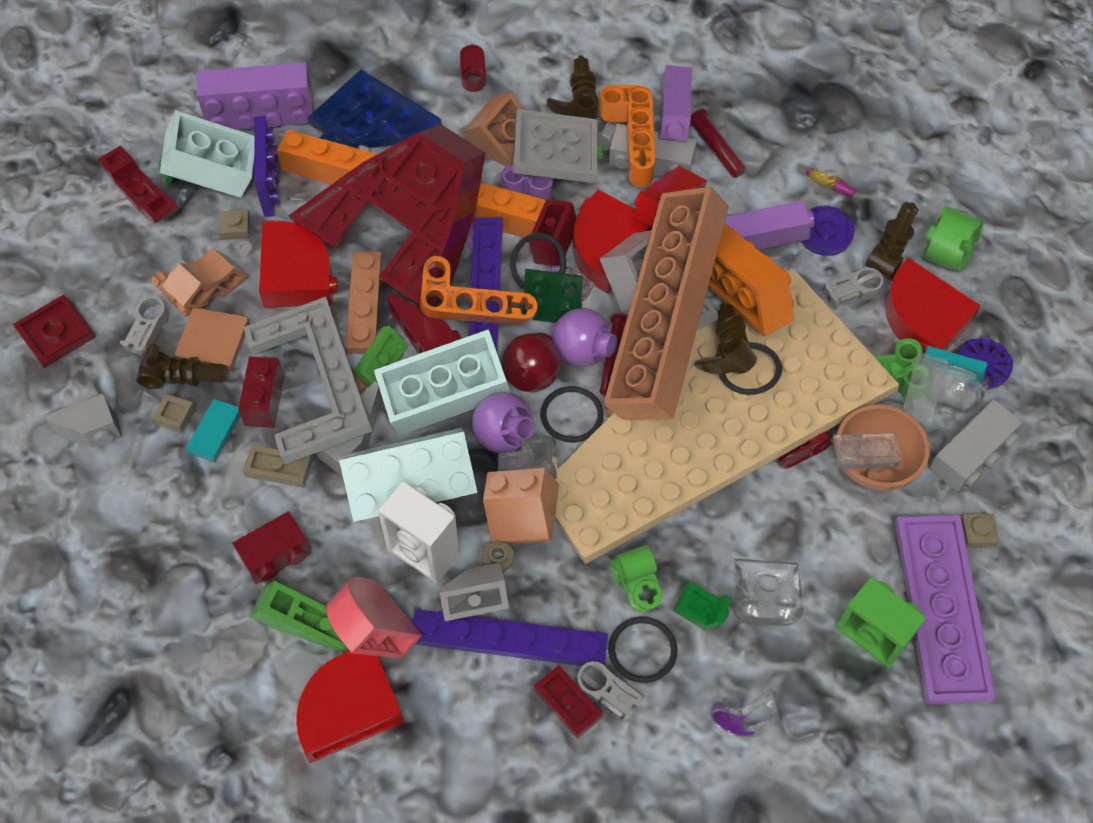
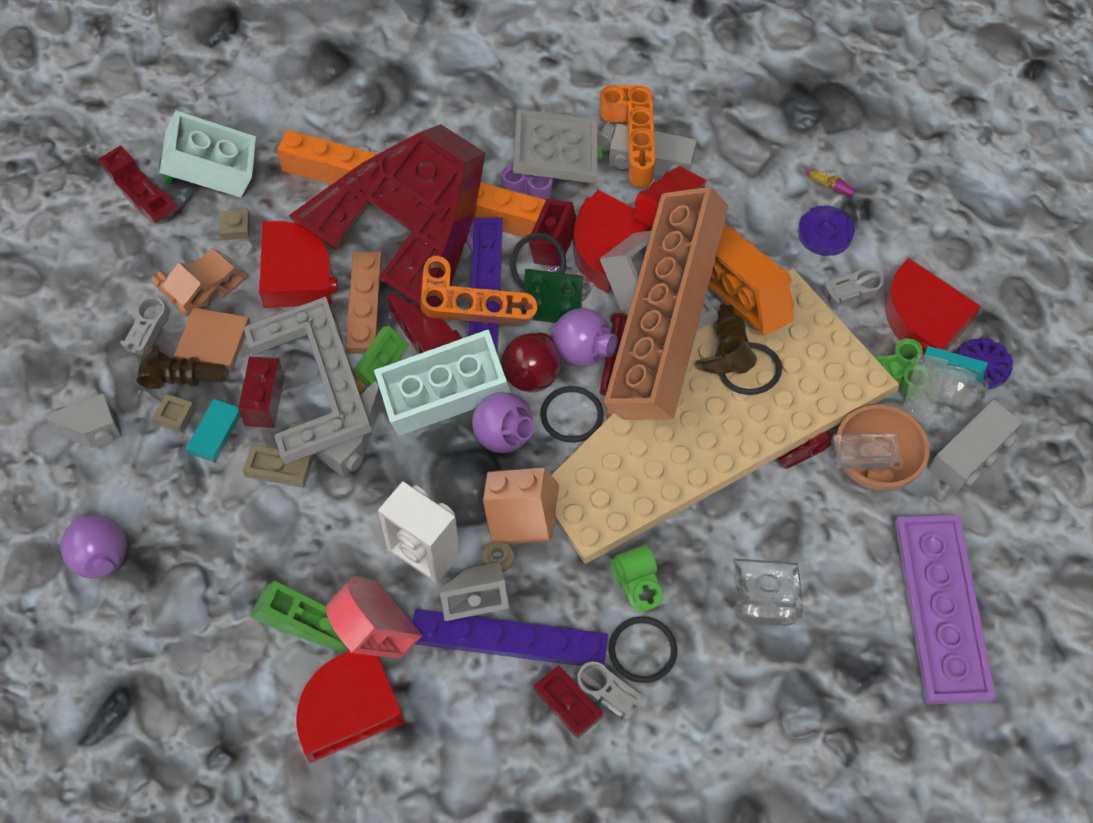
dark red tile [13,294,95,368] -> none
medium lavender brick [197,62,315,130] -> none
dark red brick [232,511,312,585] -> none
dark purple plate [254,116,280,217] -> none
clear blue wing [308,69,442,148] -> none
light aqua brick [339,428,477,522] -> none
dark red piece [460,44,486,92] -> none
nougat slope [462,91,525,166] -> none
clear brick [498,436,558,480] -> none
dark brown piece [547,55,598,119] -> none
medium lavender brick [659,65,692,142] -> none
green bracket [673,581,731,630] -> none
dark red axle [690,109,745,178] -> none
clear piece [710,687,778,737] -> none
medium lavender brick [725,200,814,250] -> none
bright green brick [836,577,927,669] -> none
dark brown piece [865,202,919,280] -> none
bright green brick [922,205,984,272] -> none
dark tan plate [960,513,999,548] -> none
none -> medium lavender brick [60,513,127,579]

